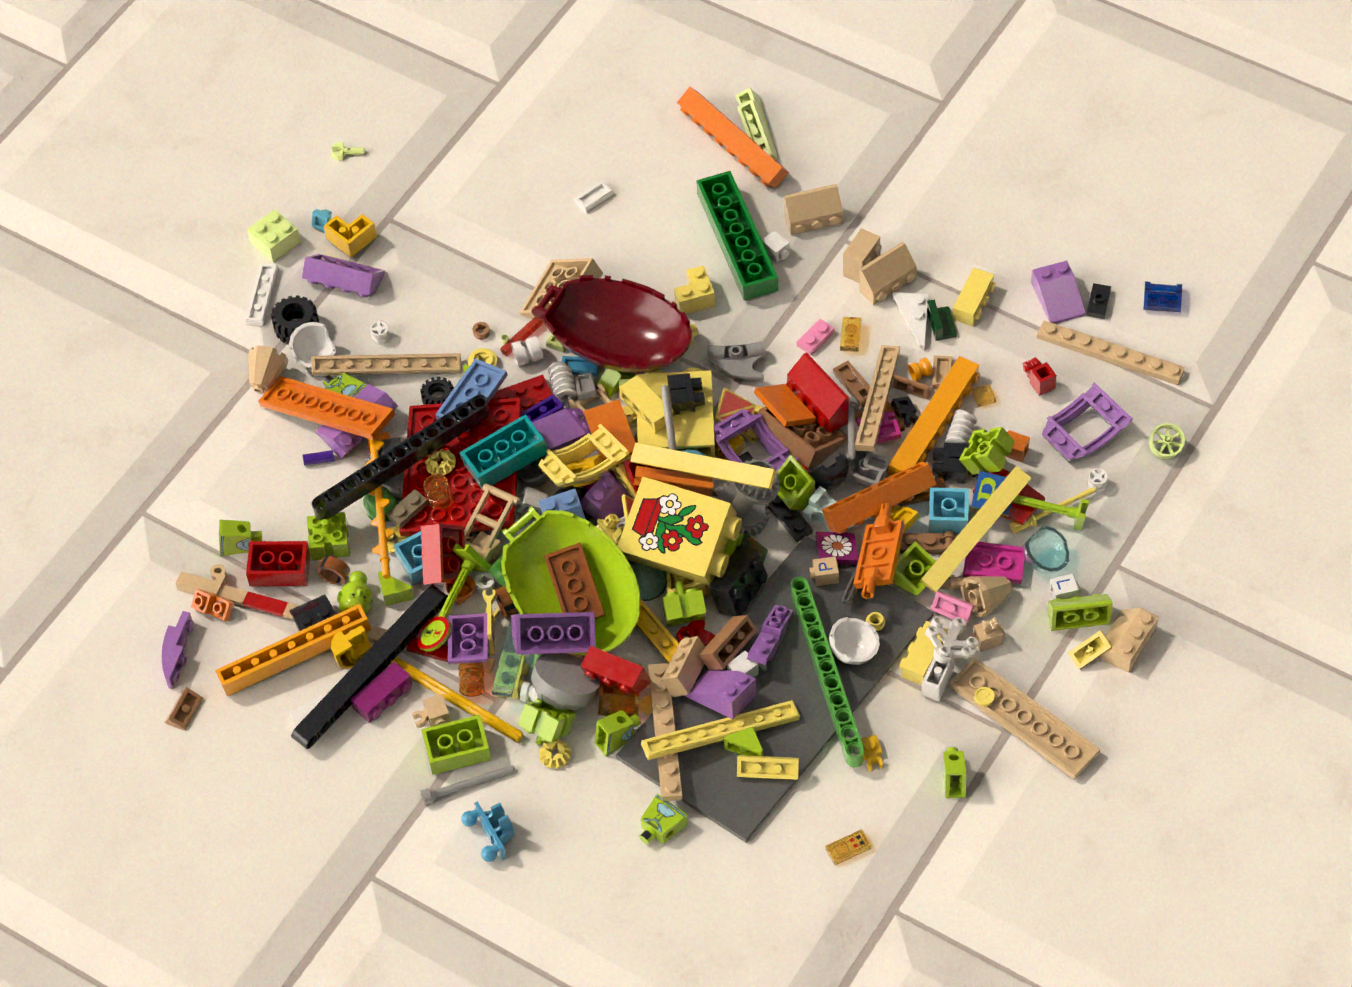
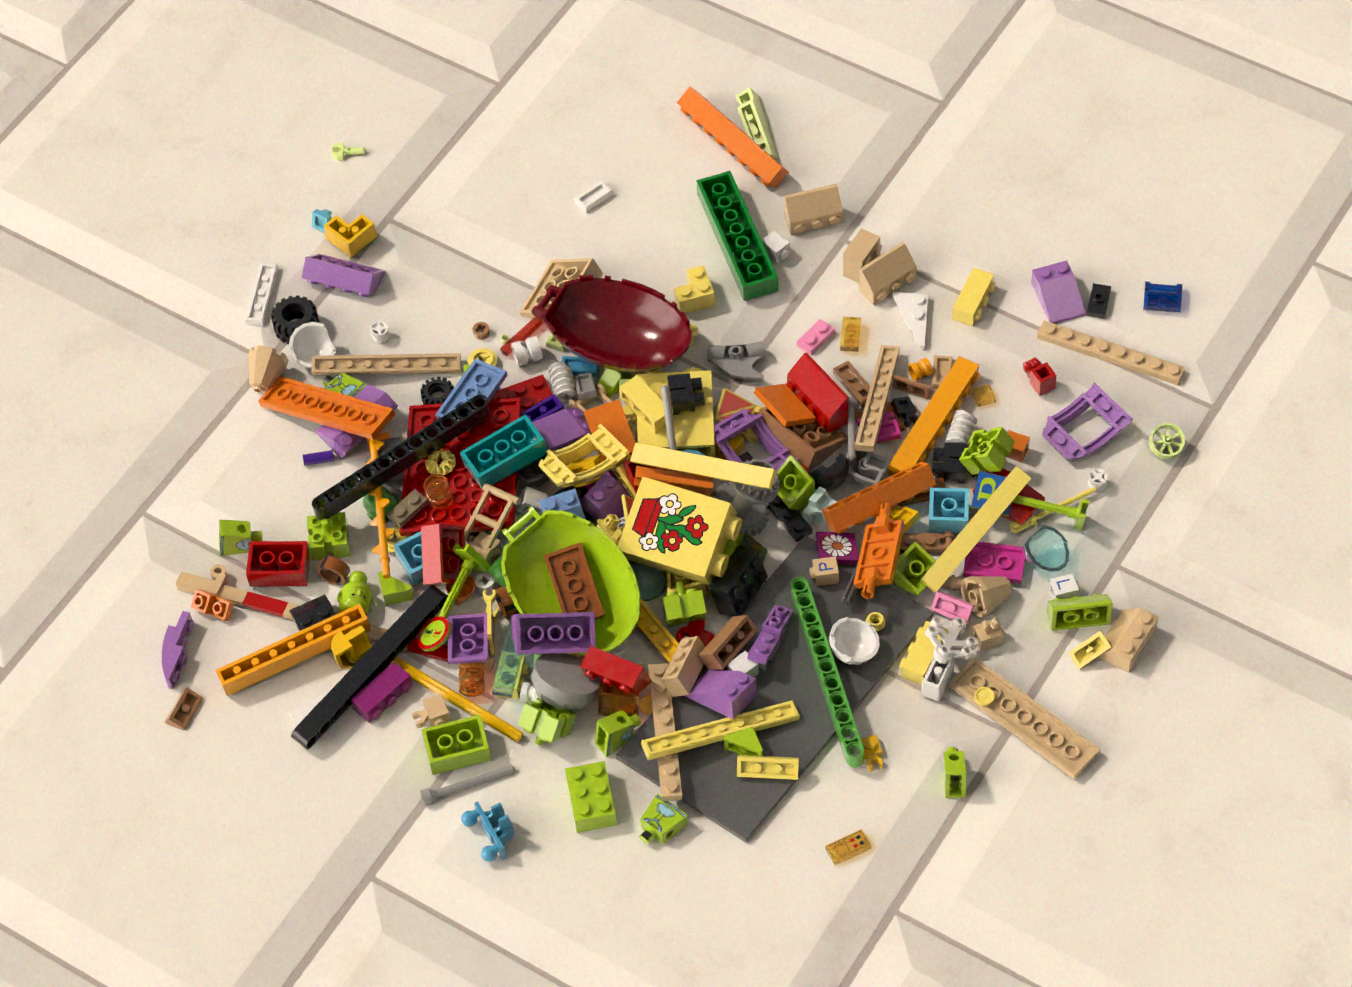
yellowish green brick [247,209,301,262] -> none
light yellow gear [539,739,571,769] -> none
dark green panel [927,299,957,341] -> none
none -> lime brick [565,761,617,833]

